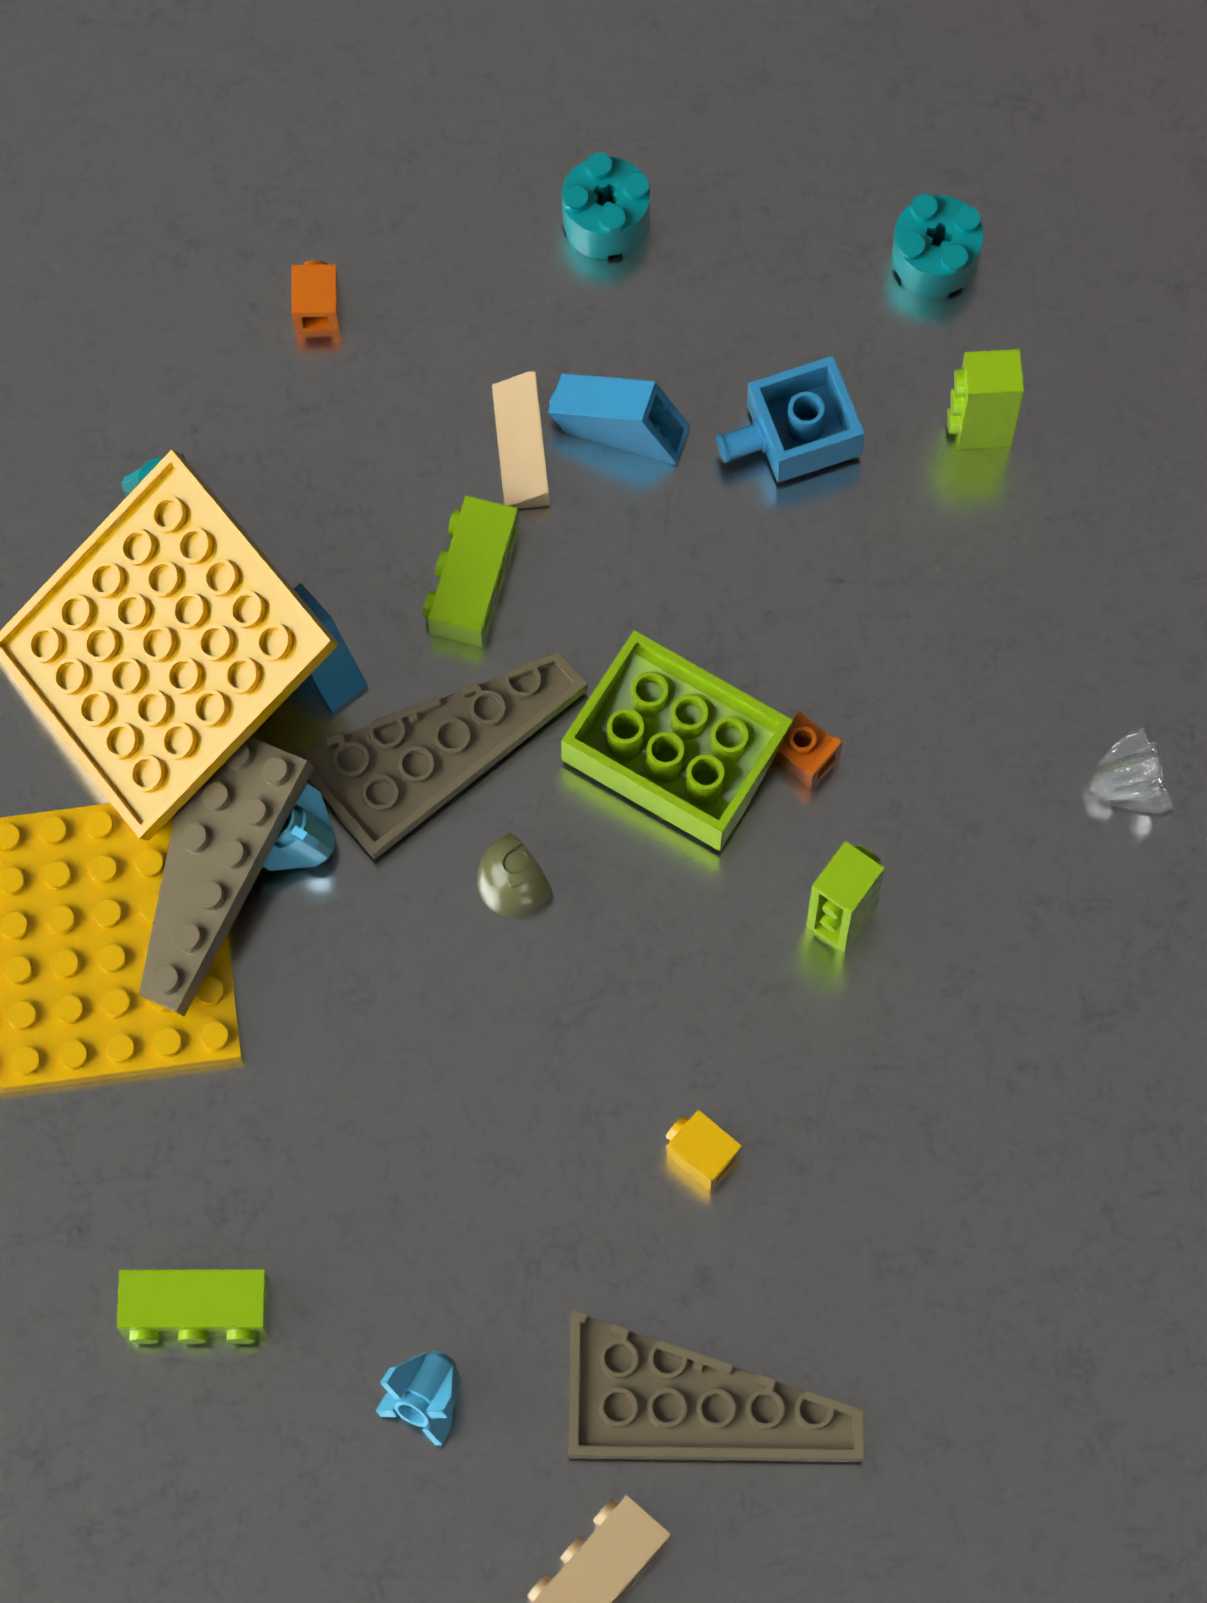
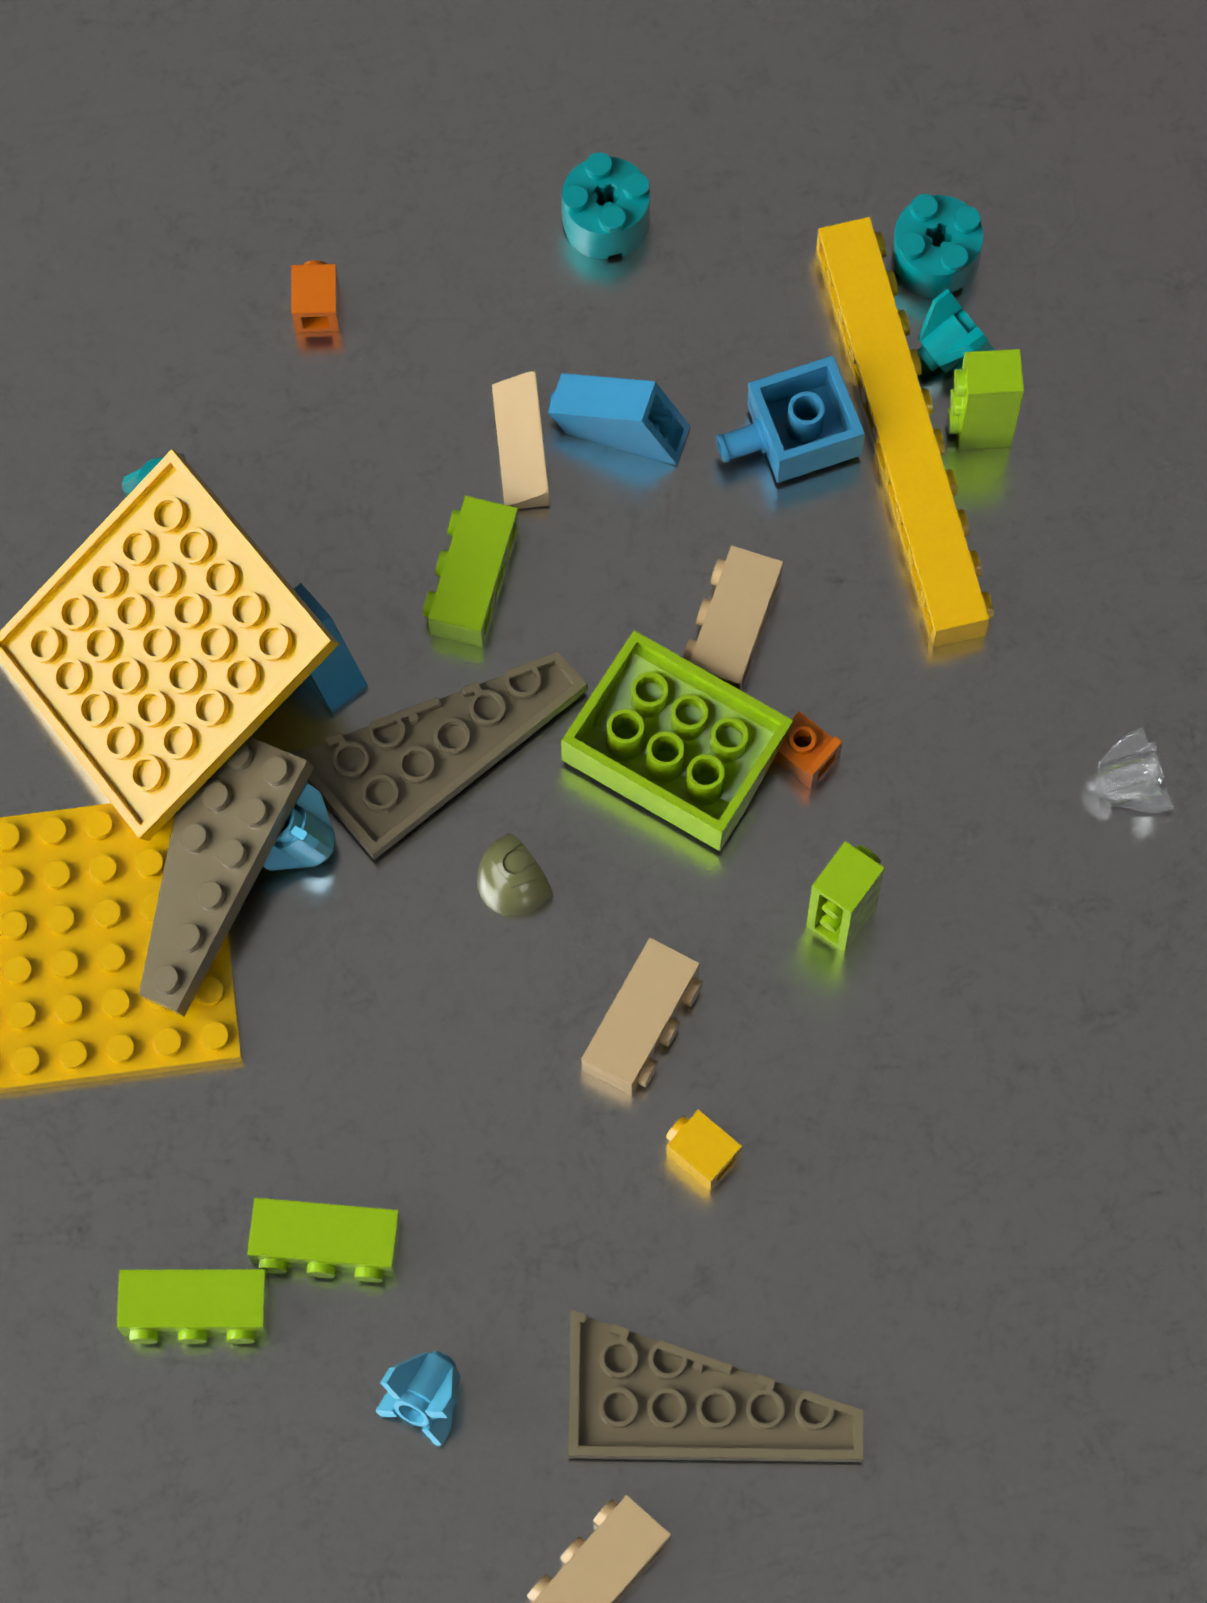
none -> lime brick [247,1197,401,1282]
none -> tan brick [581,938,703,1096]
none -> tan brick [683,545,783,691]
none -> yellow brick [816,217,994,648]
none -> teal brick [917,289,995,373]

